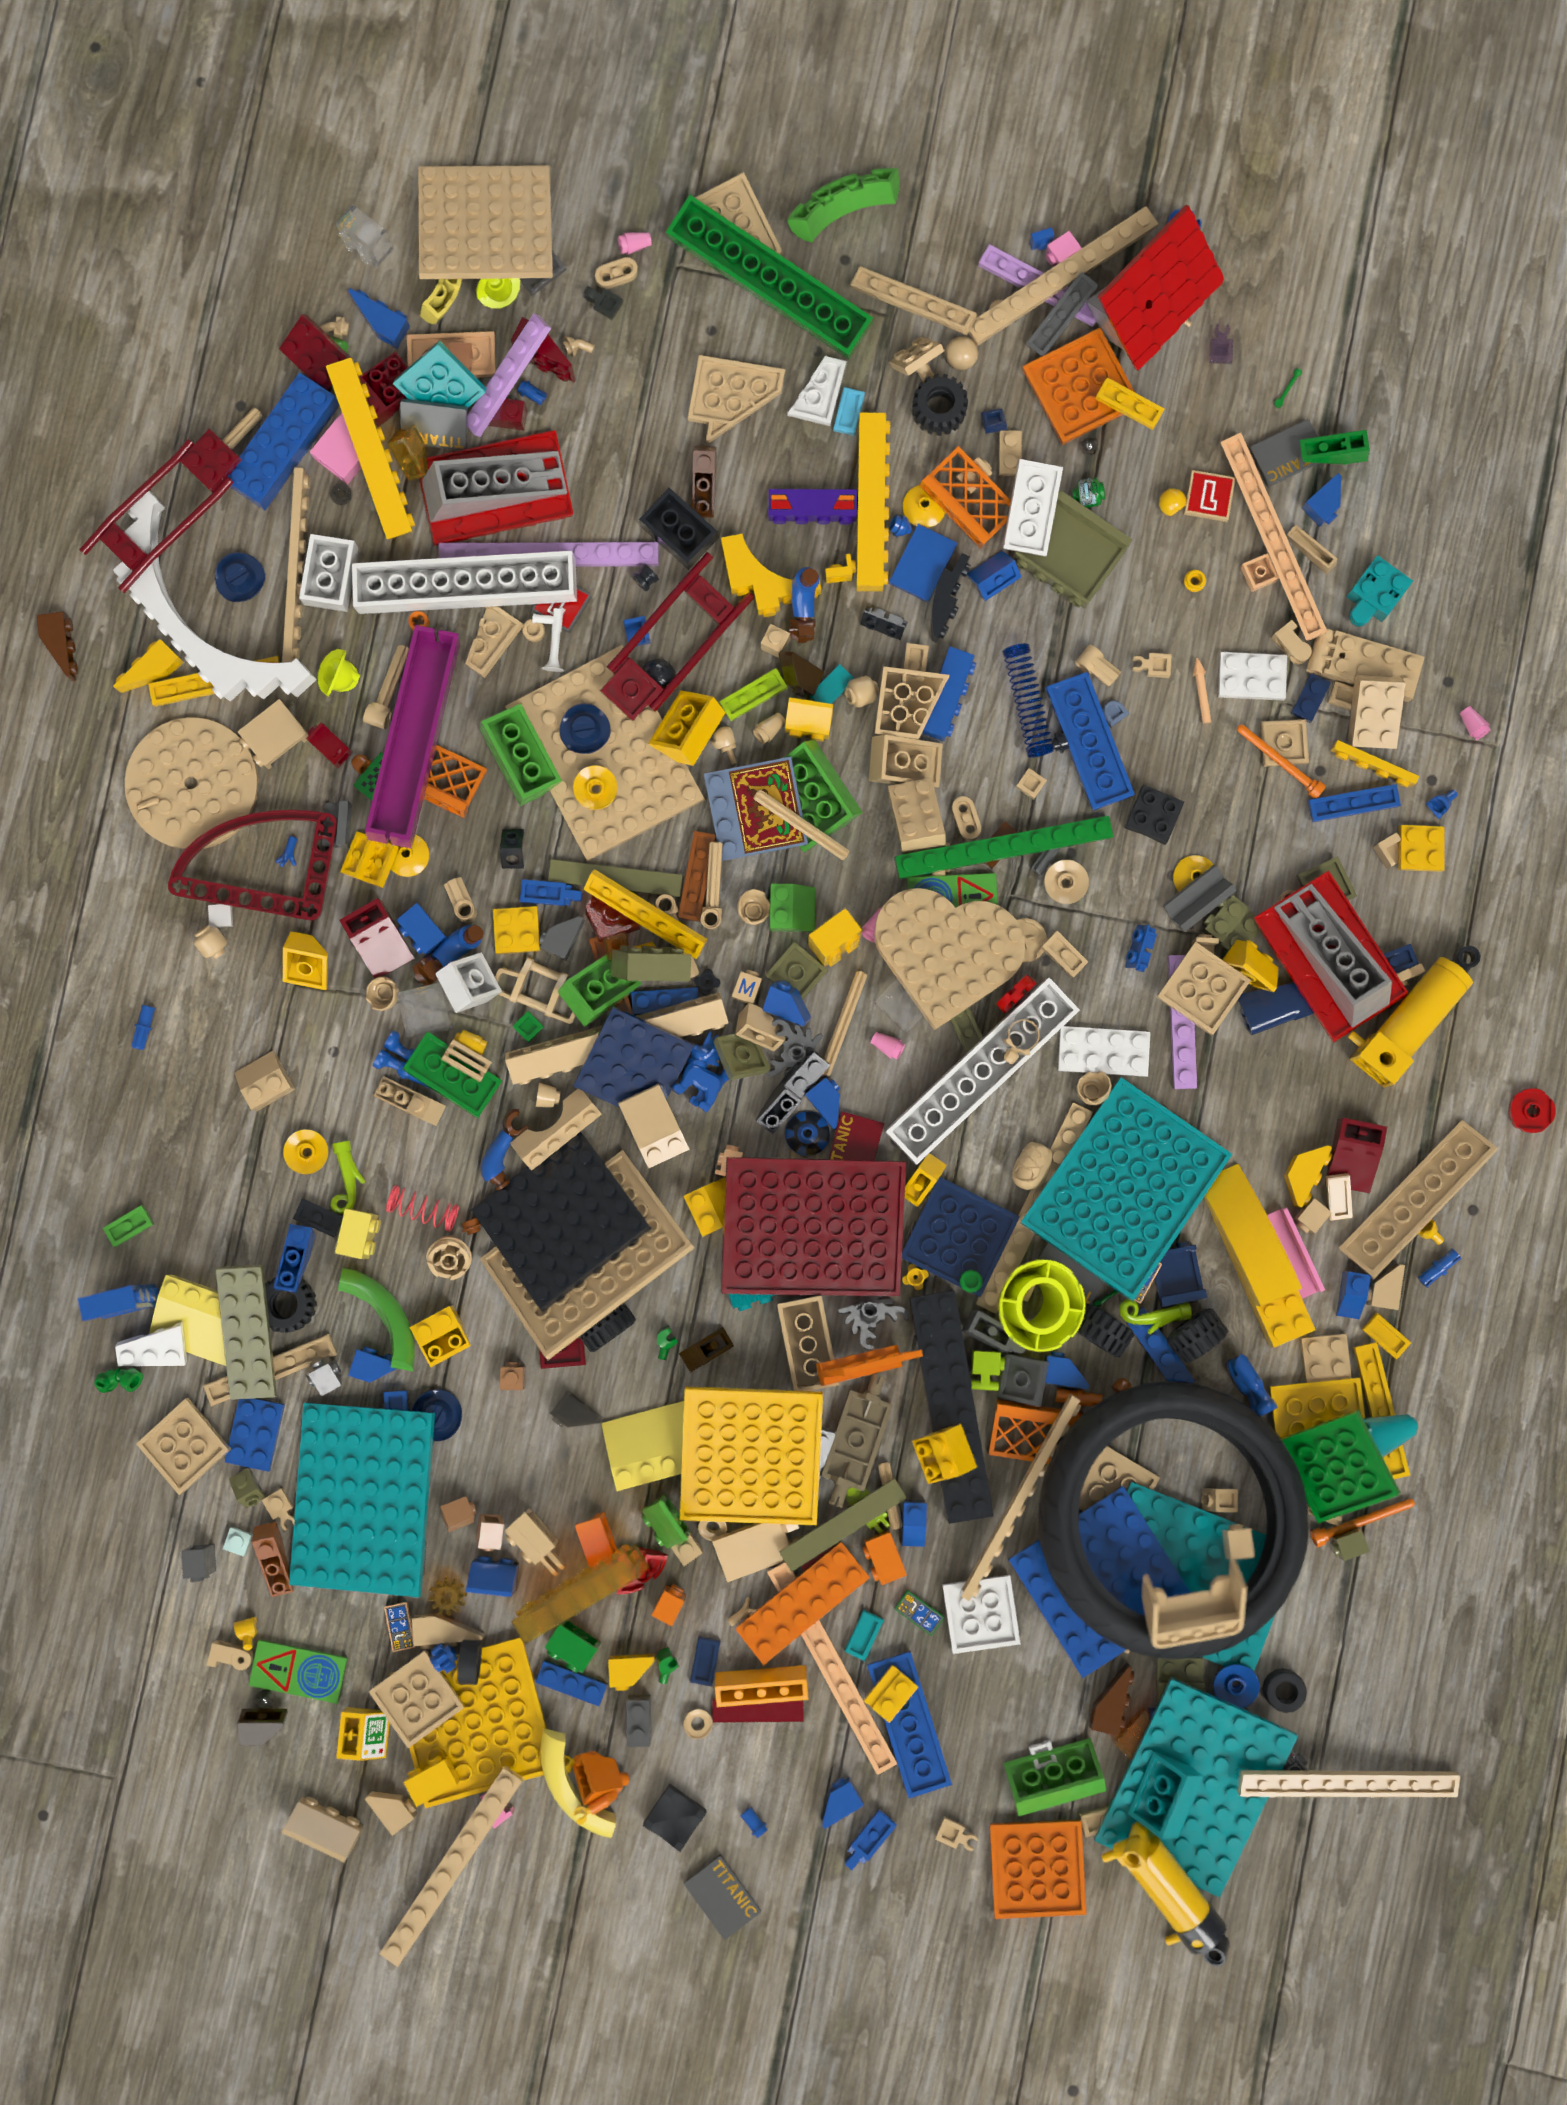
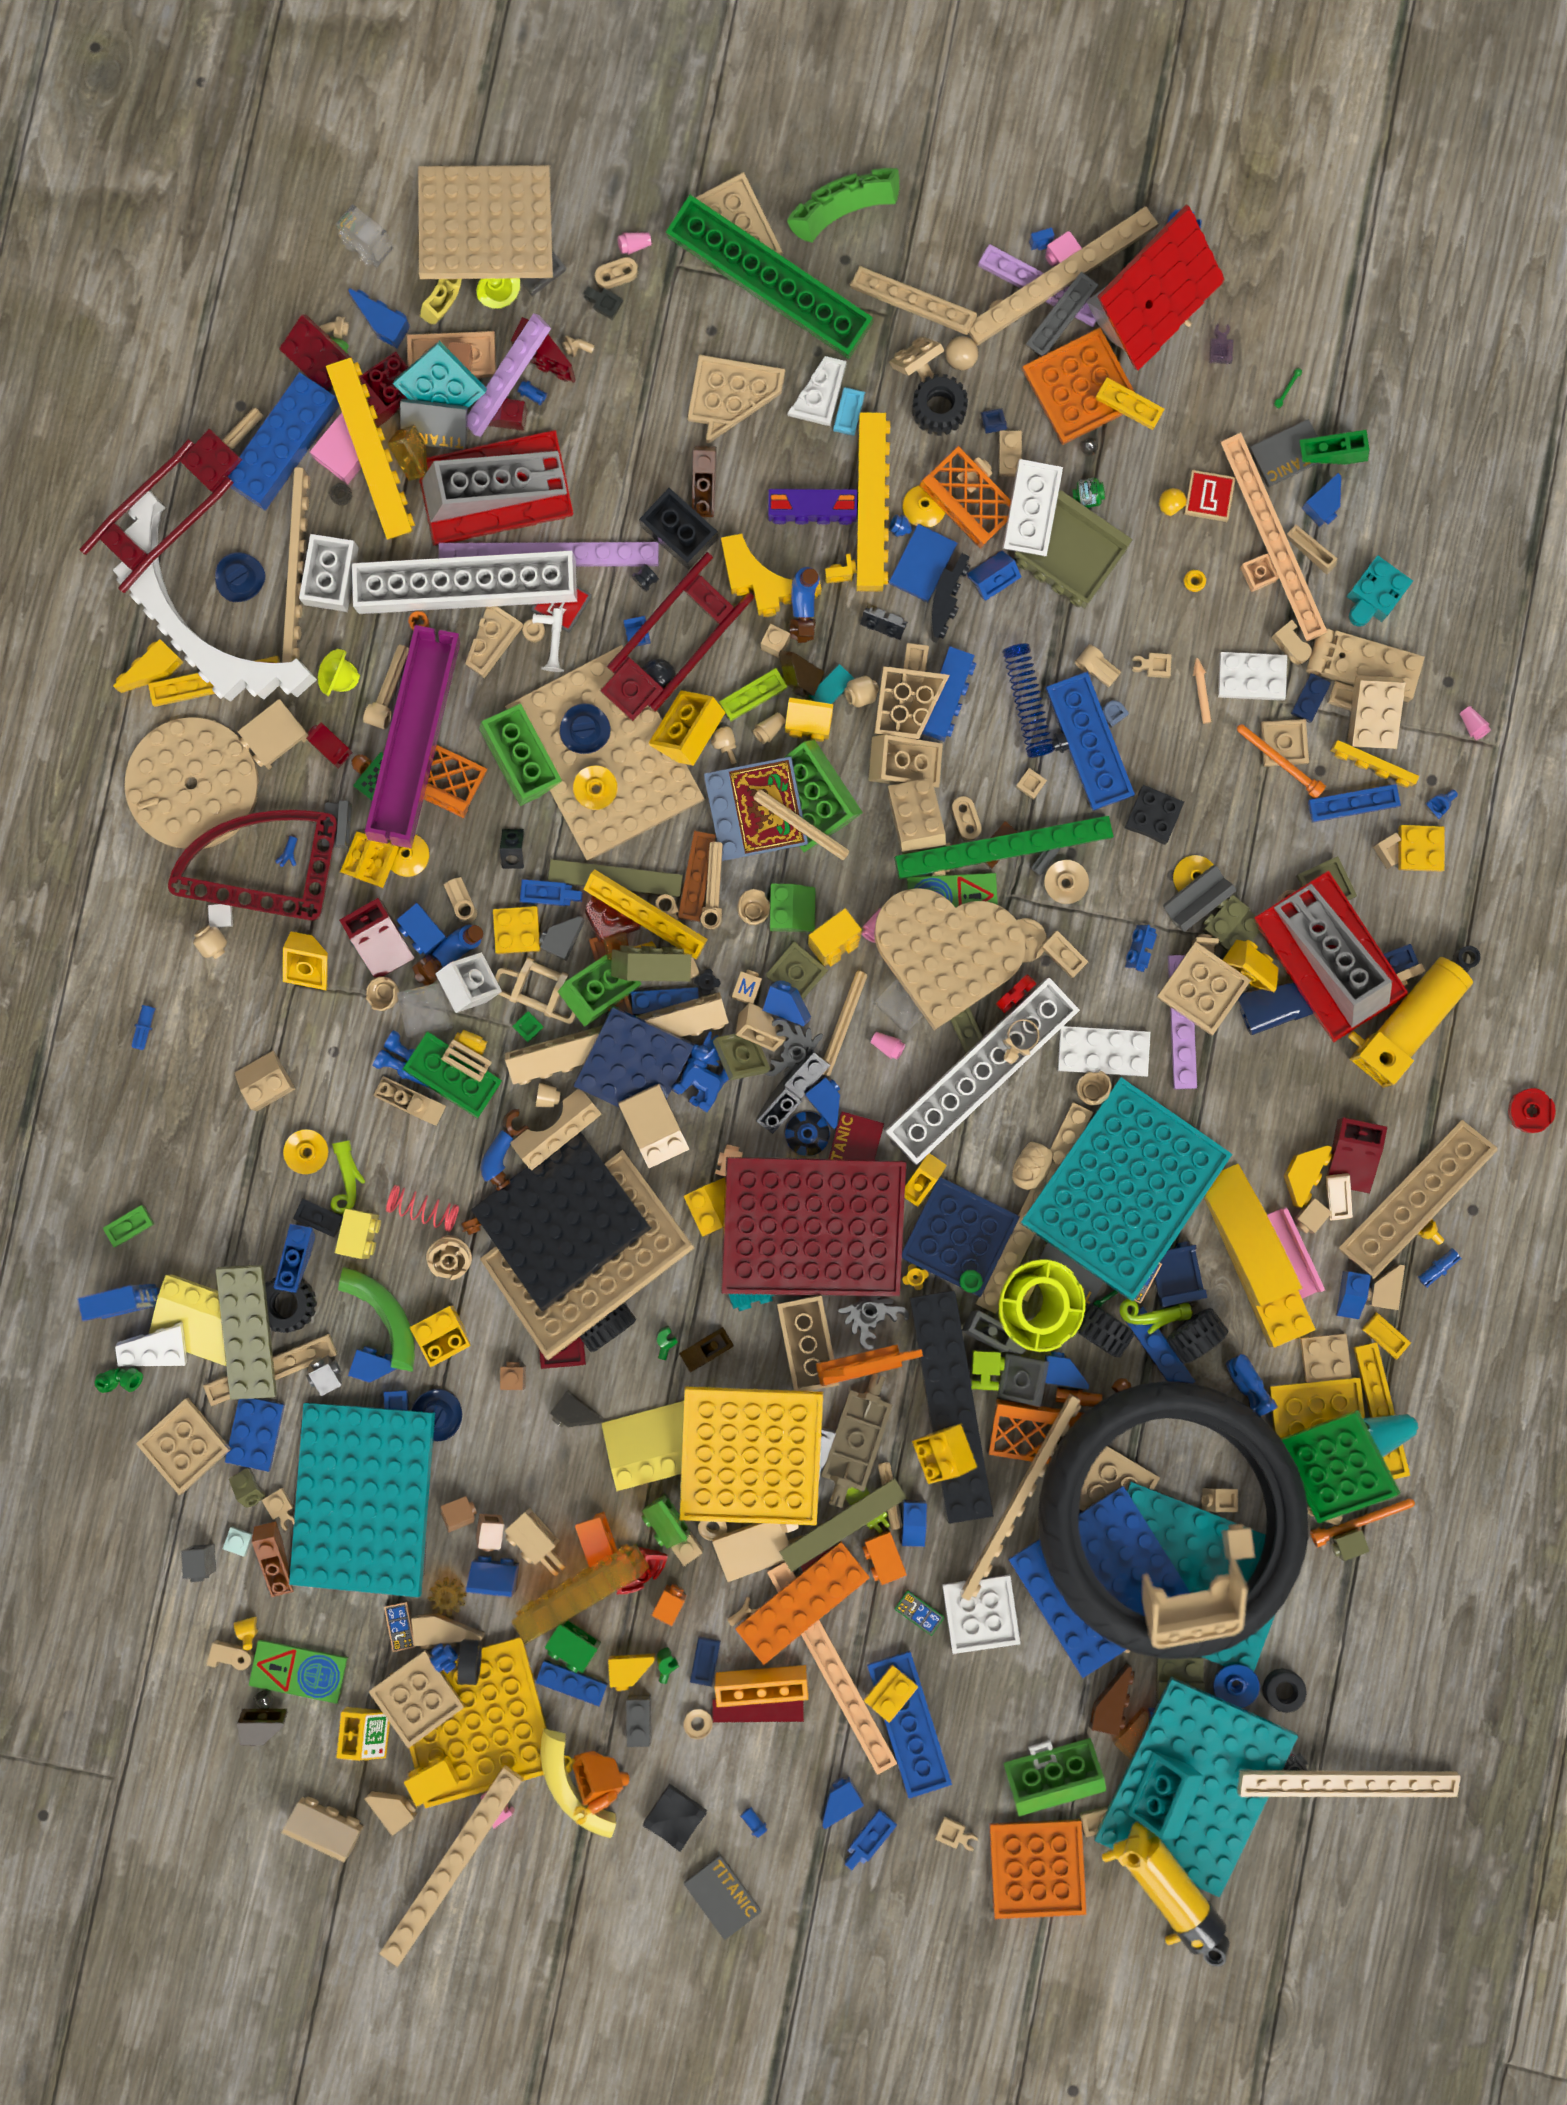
reddish brown slope [36,612,78,682] -> none
teal tile [844,1609,884,1661] -> none

